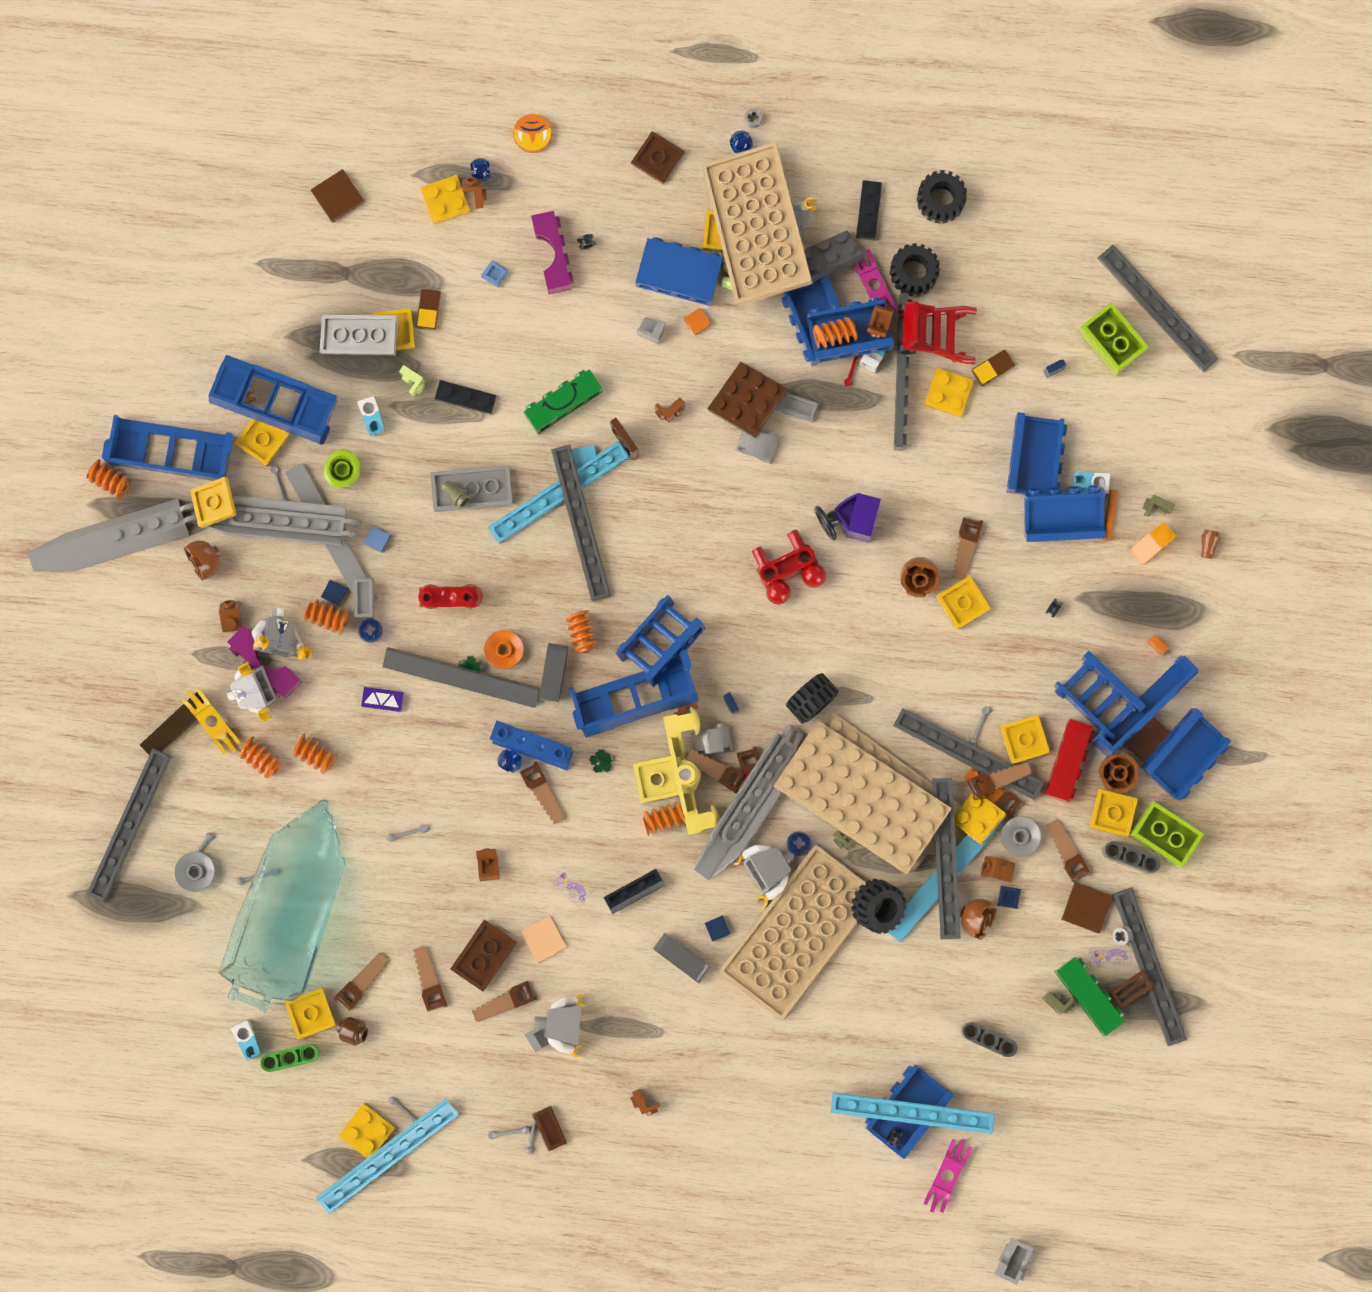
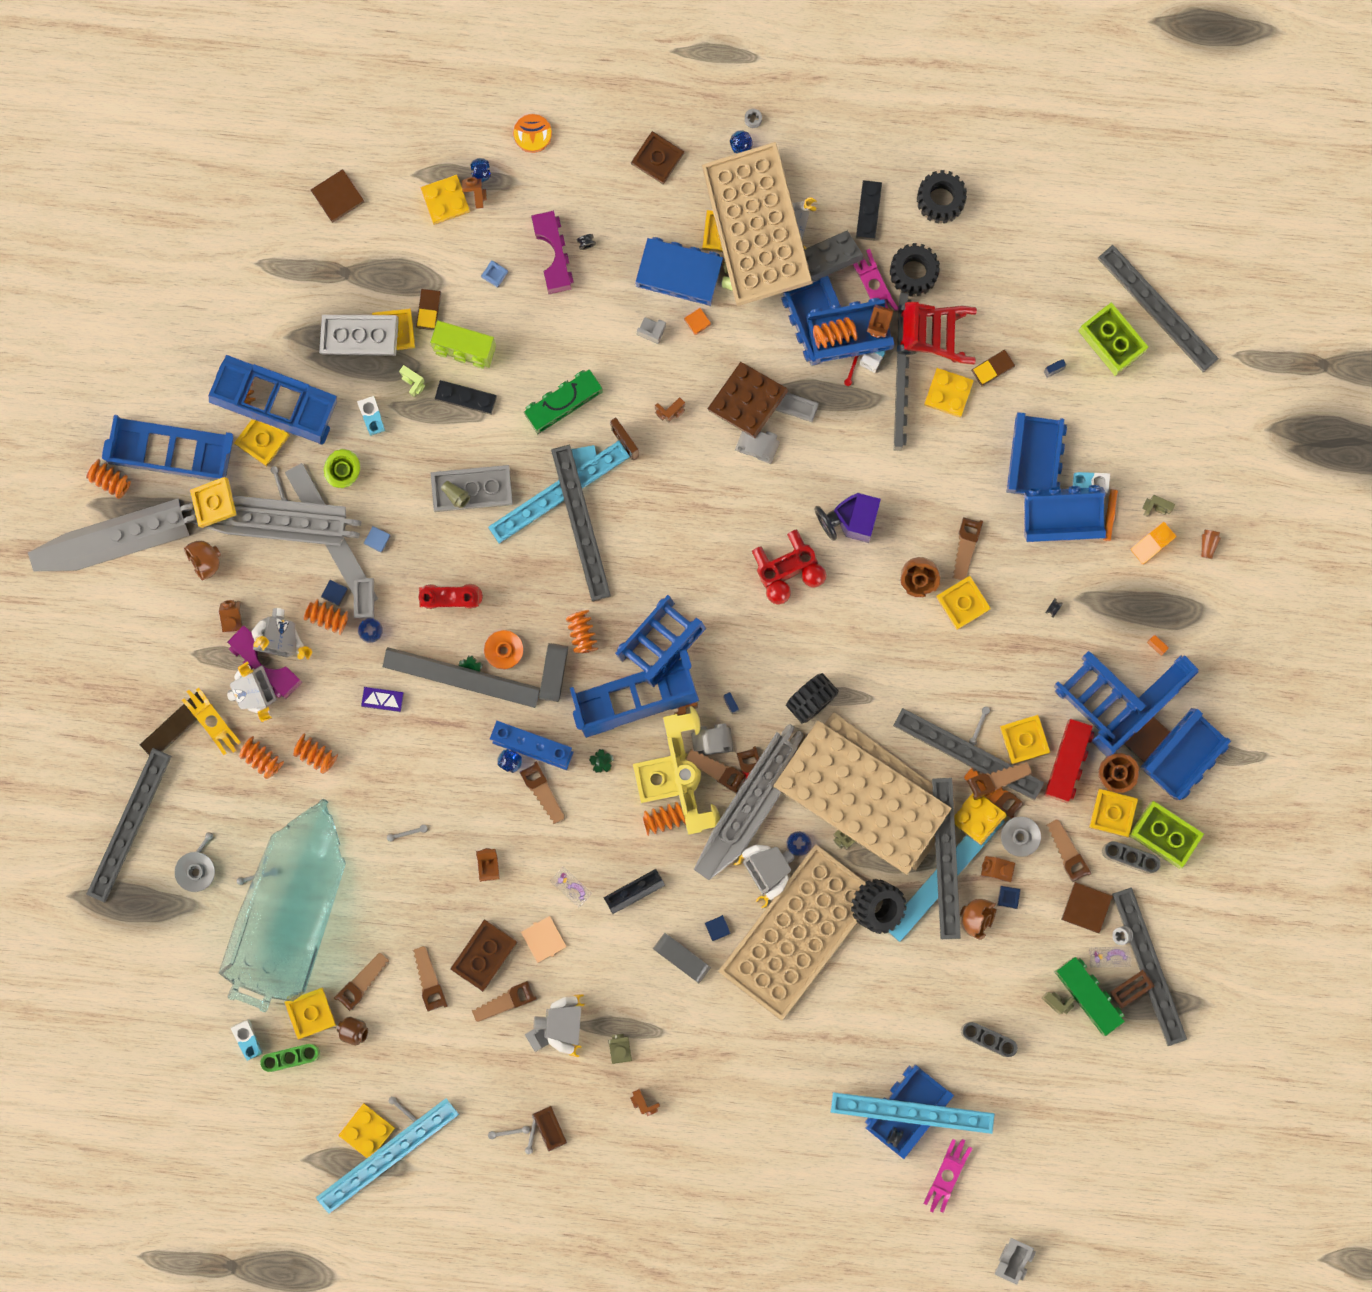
none -> lime brick [430,320,496,369]
none -> olive bracket [608,1034,632,1064]

